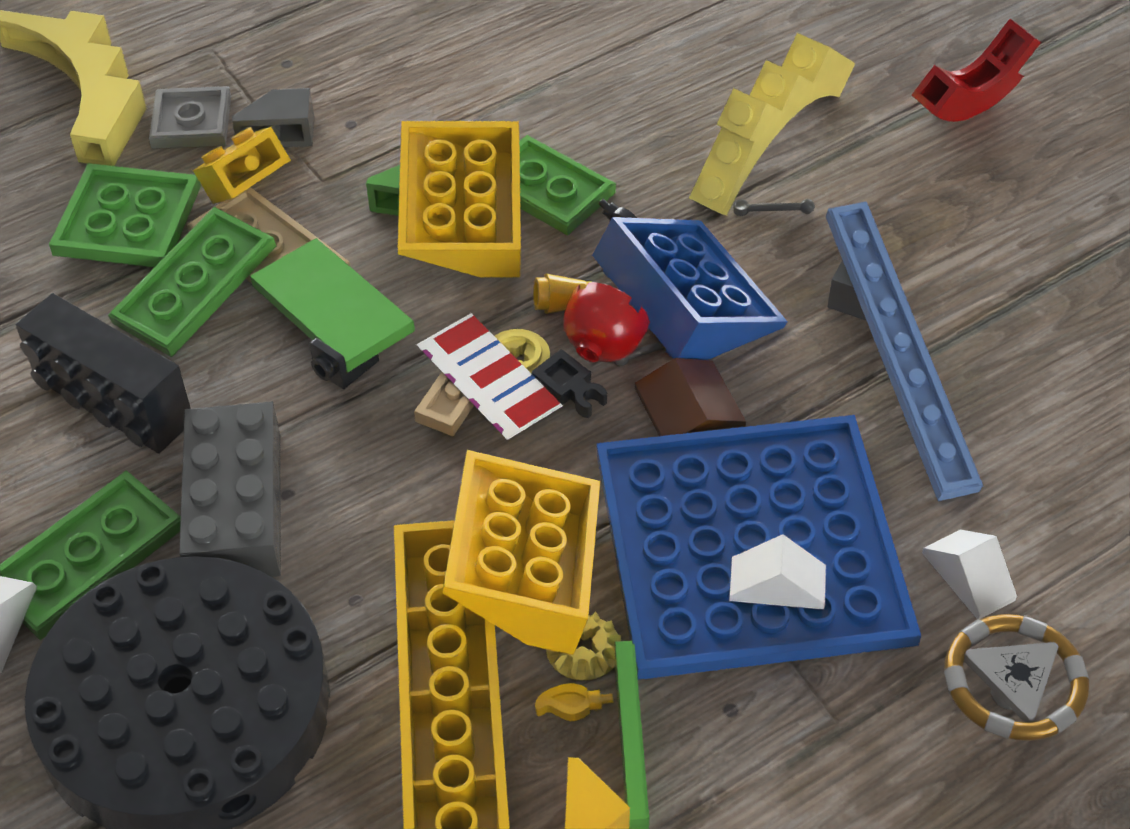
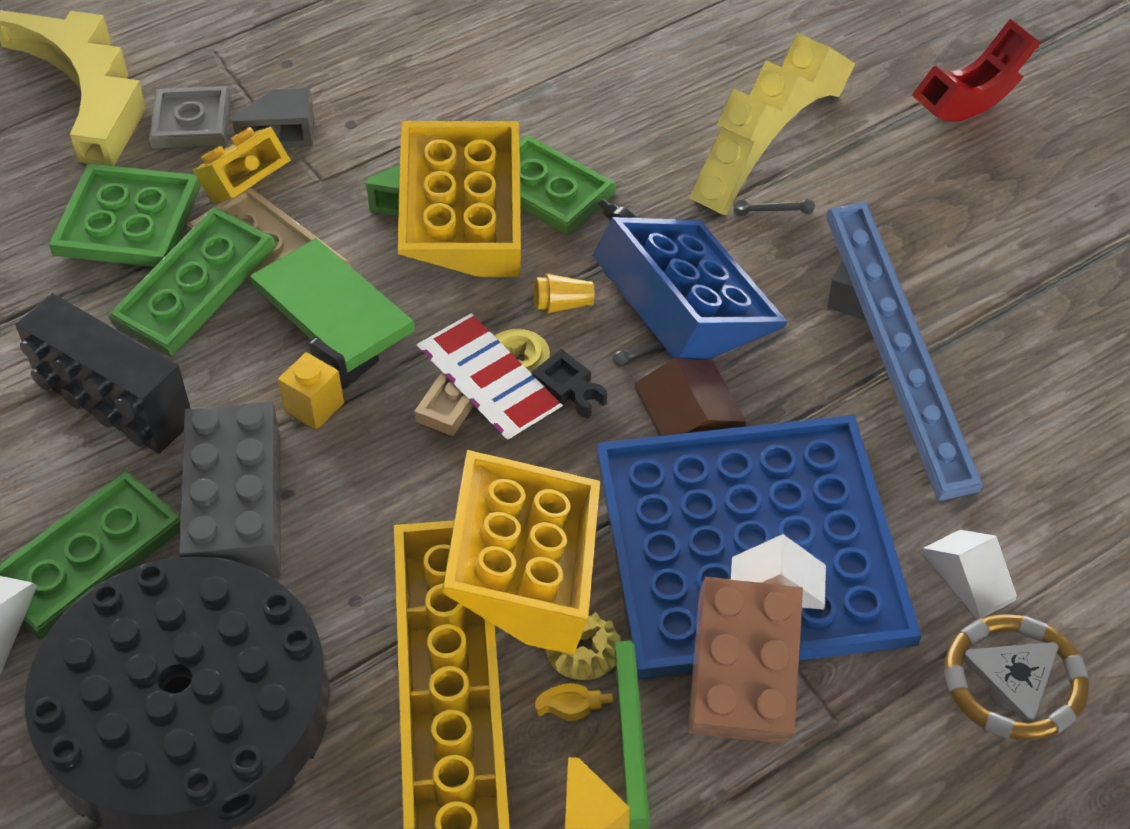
red cylinder [563,282,650,362] -> none
none -> yellow brick [278,352,344,431]
none -> nougat brick [688,577,803,744]

